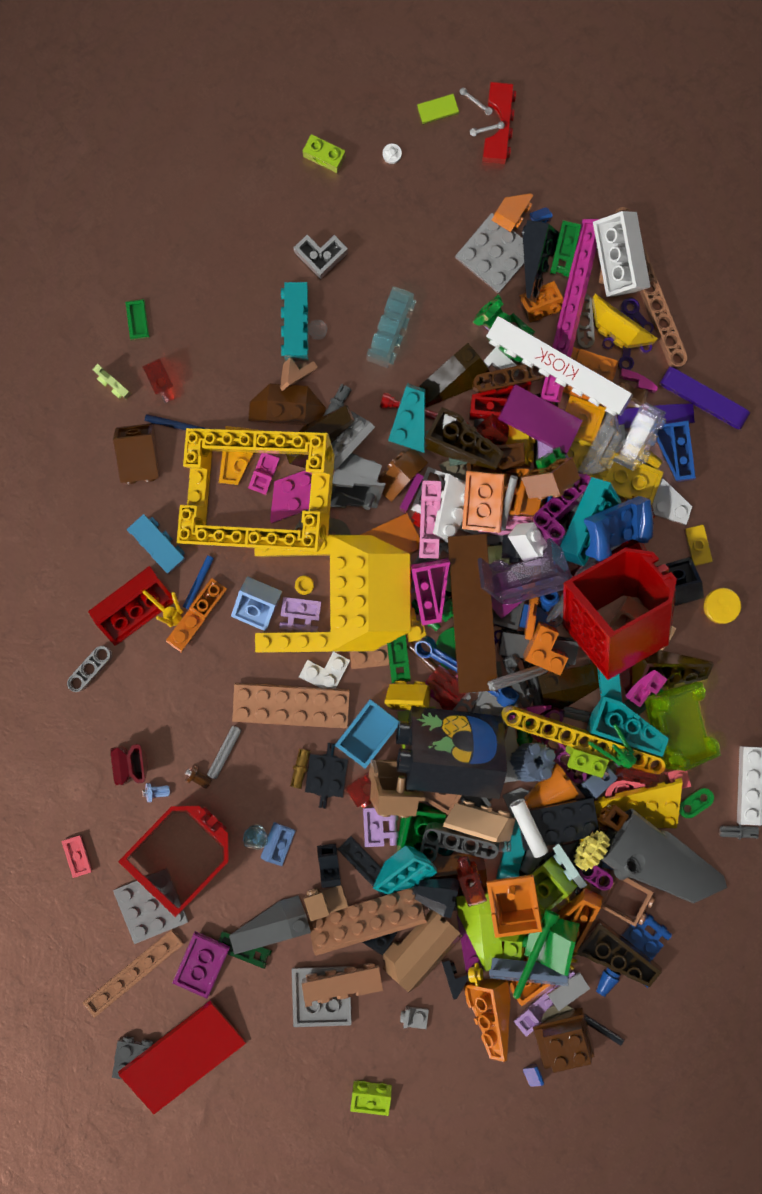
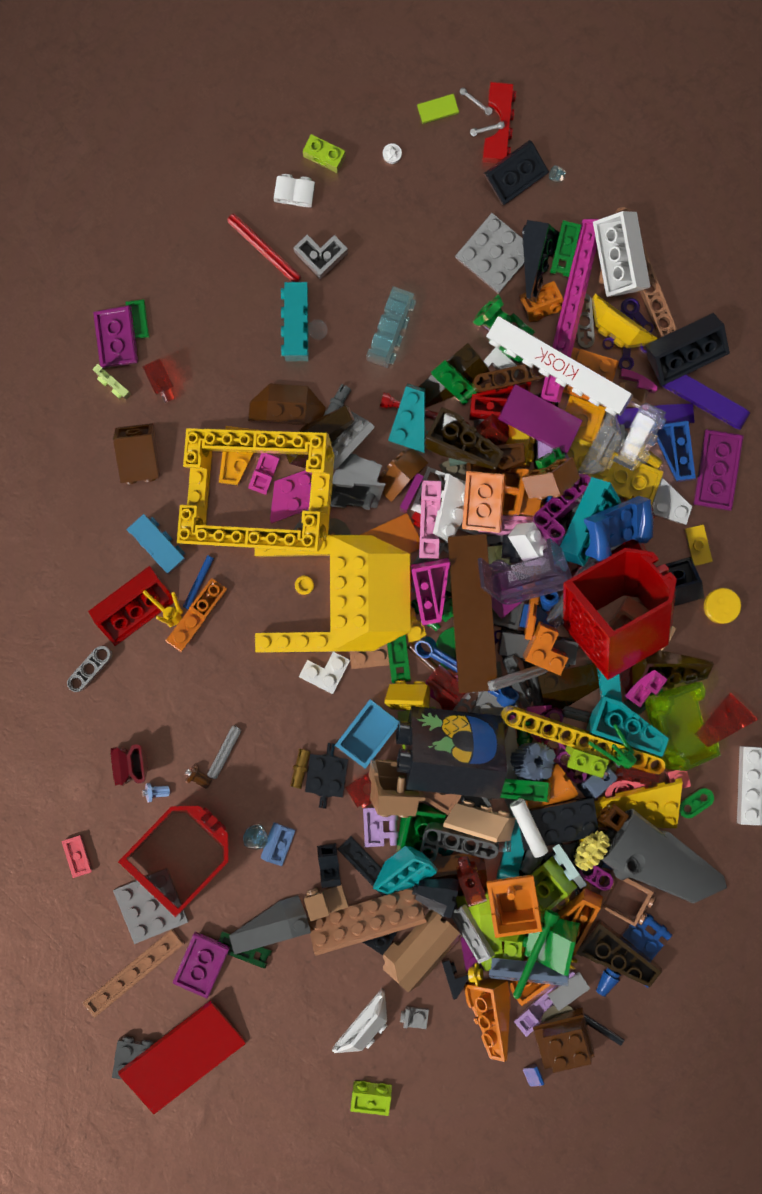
dark blue bar [145,414,209,431] -> none
light blue slope [231,576,282,631] -> none
nougat plate [232,683,350,729] -> none
lavender plate [279,597,321,633] -> none
nougat slope [280,358,318,391] -> none
light grey plate [292,966,351,1027] -> none
nougat wedge [301,963,383,1007] -> none
orange slope [492,194,533,232] -> none
light grey bar [501,475,518,530] -> none
blue slope [529,207,553,223] -> none
dark grey axle [719,824,759,840] -> none
none -> magenta tile [93,306,138,369]
none -> red axle [227,213,301,282]
none -> white brick [274,174,315,207]
none -> white wedge [332,988,387,1053]
none -> green plate [431,360,478,405]
none -> light grey tile [451,904,495,964]
none -> black tile [483,140,549,205]
none -> green plate [500,779,551,802]
none -> clear light blue hinge [549,165,565,182]
none -> black slope [645,313,730,386]
none -> magenta tile [693,429,744,511]
none -> clear red wing [694,693,758,747]

